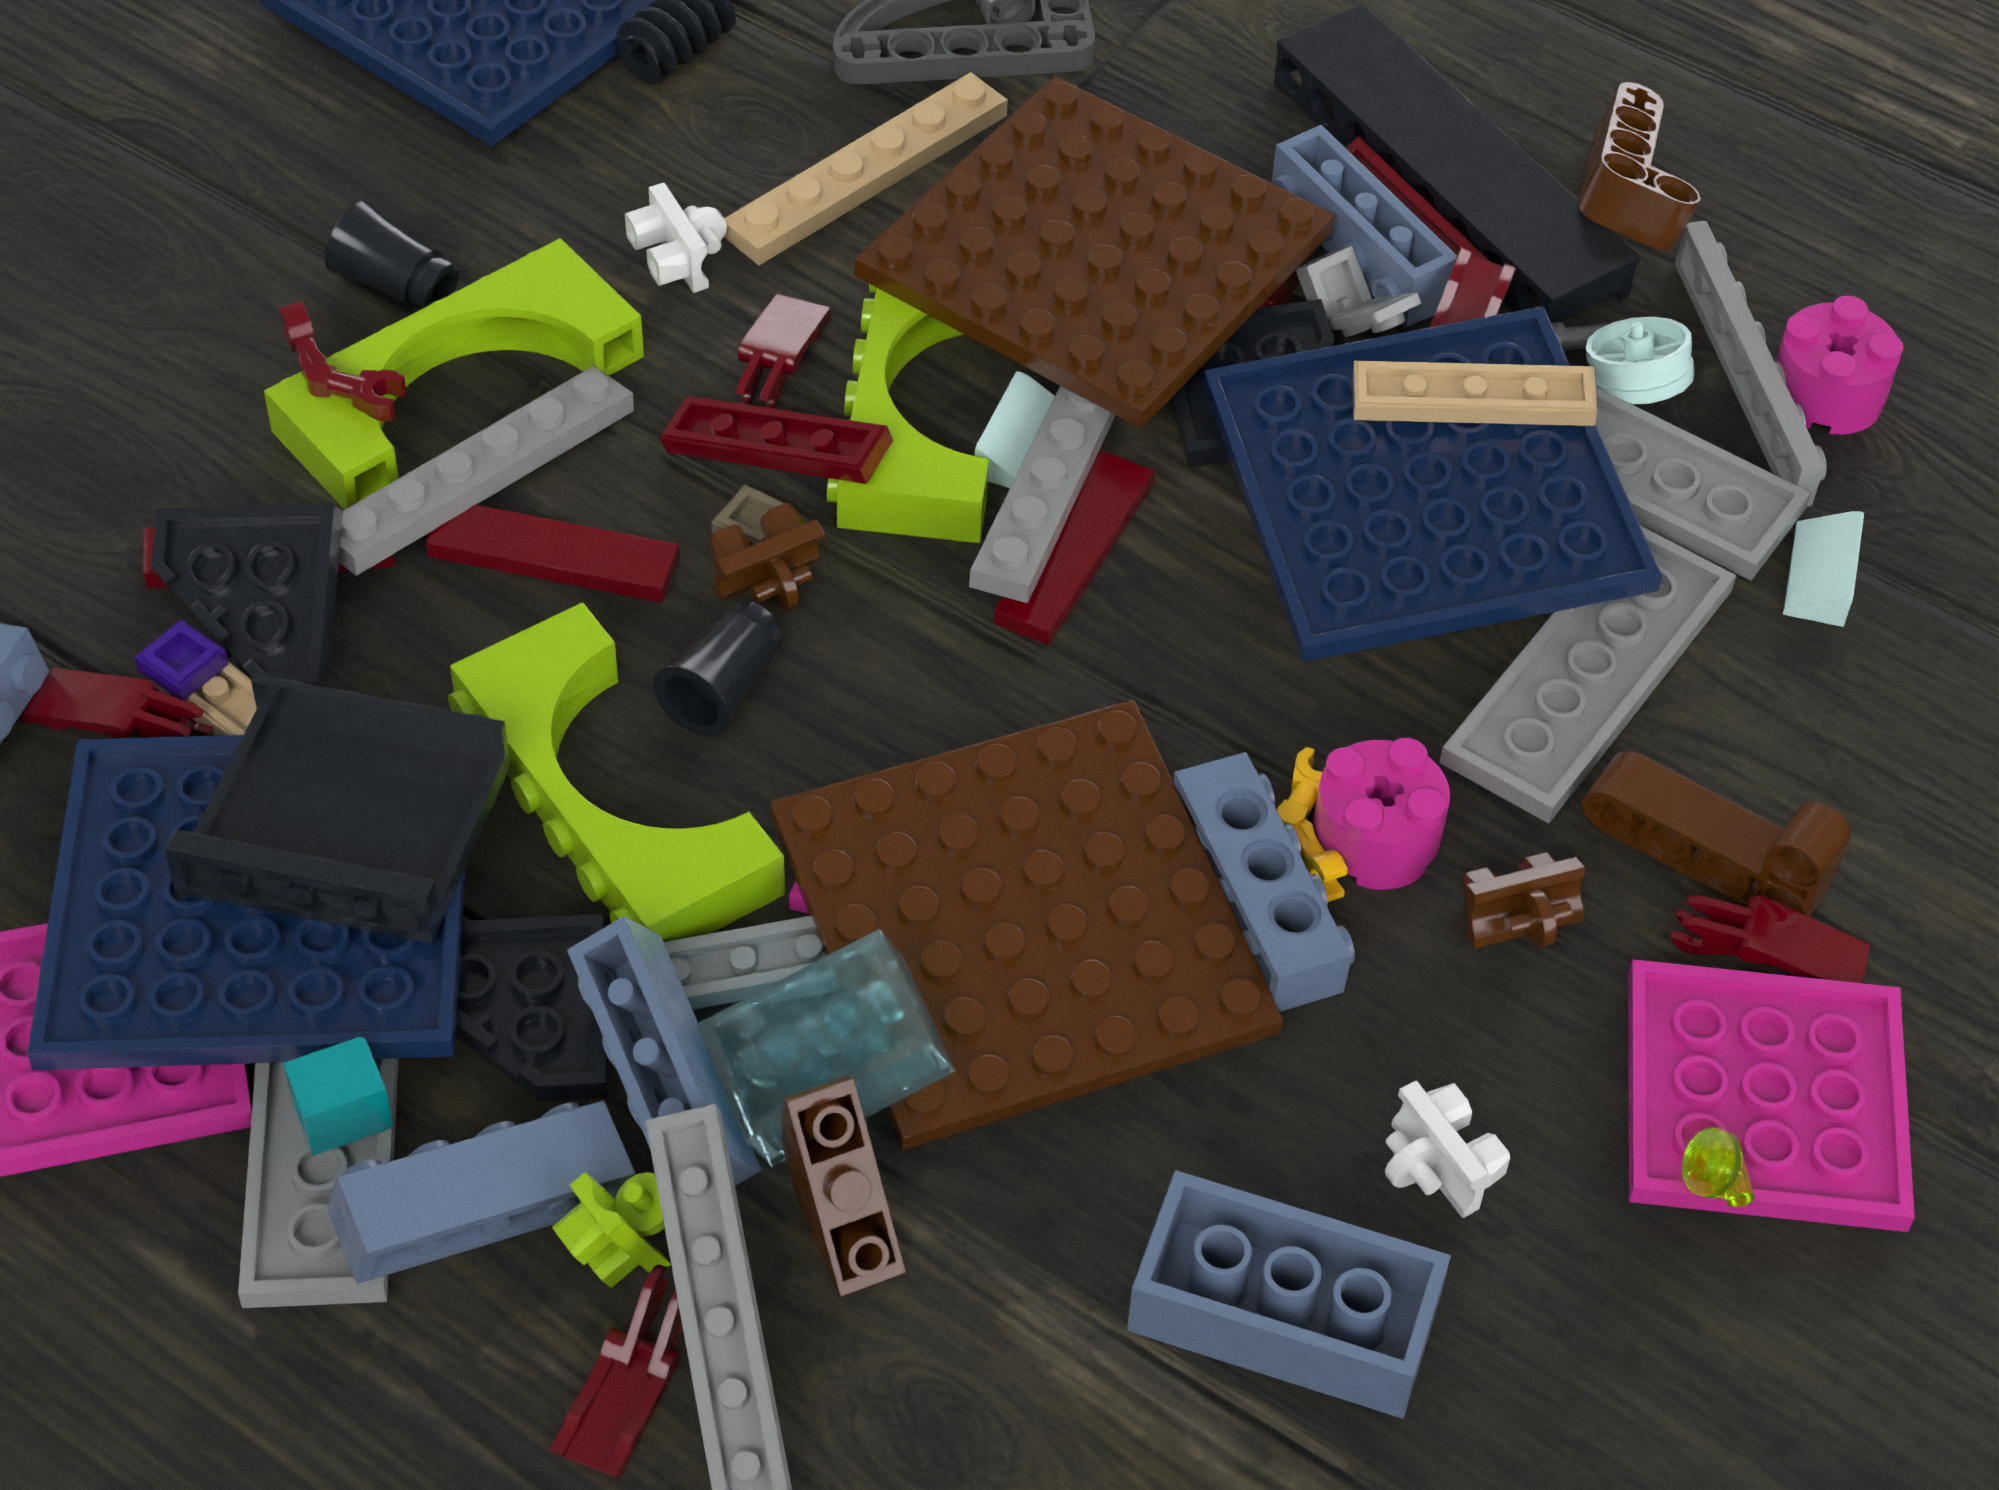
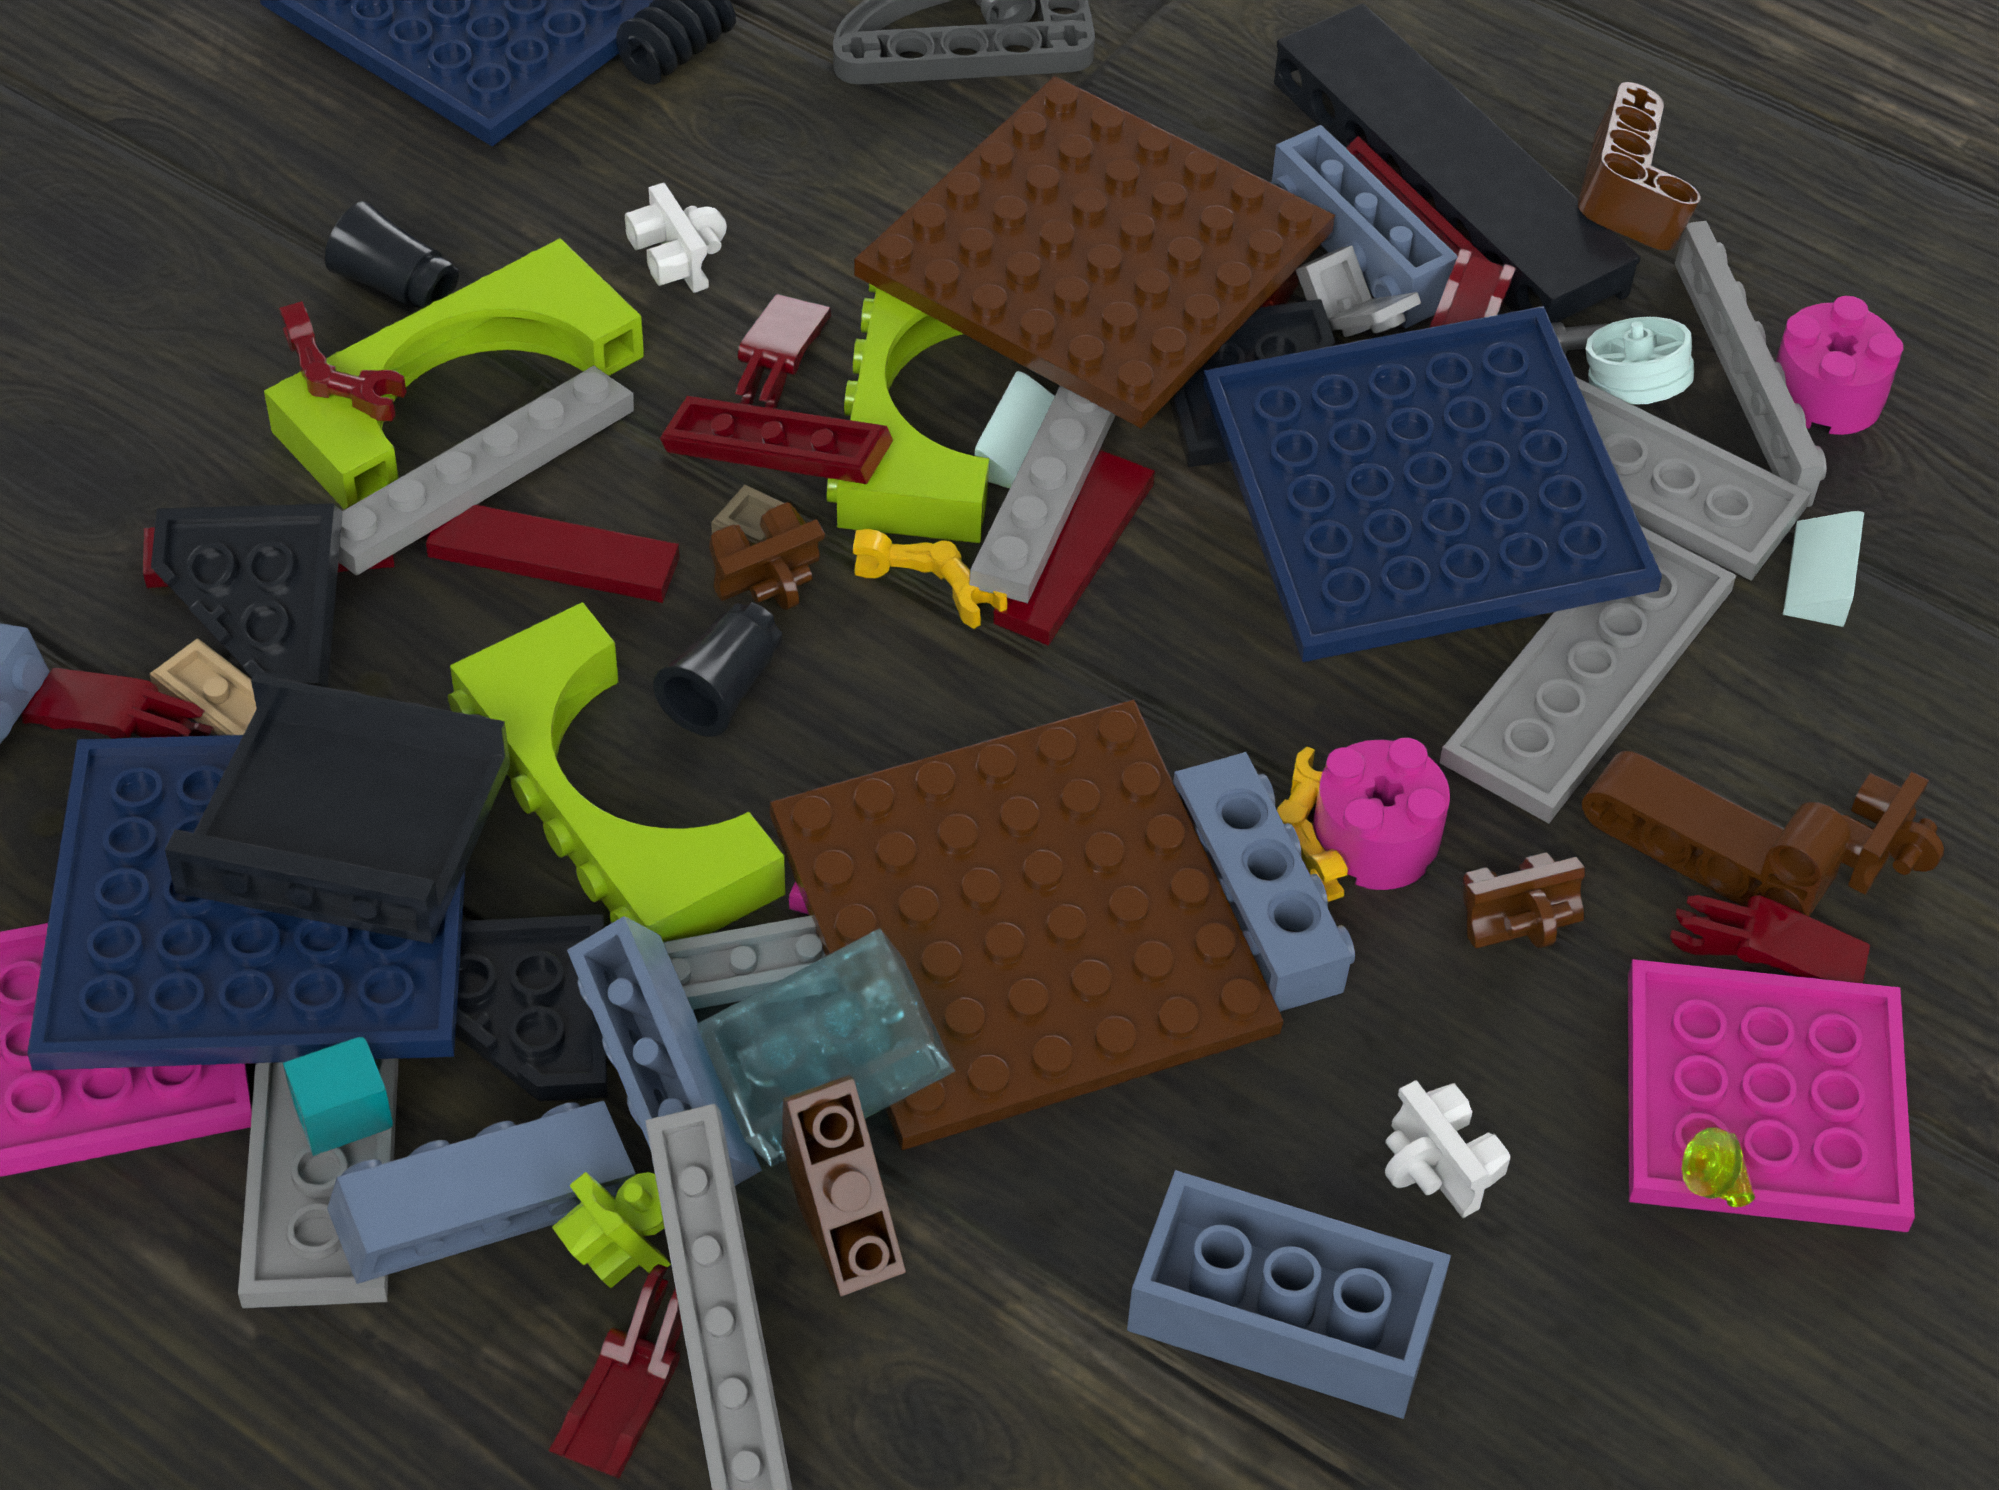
dark purple tile [135,620,229,701] -> none
tan plate [724,72,1008,265] -> none
tan tile [1353,361,1597,426] -> none
none -> yellow piece [853,529,1007,629]
none -> reddish brown hips [1842,771,1944,895]

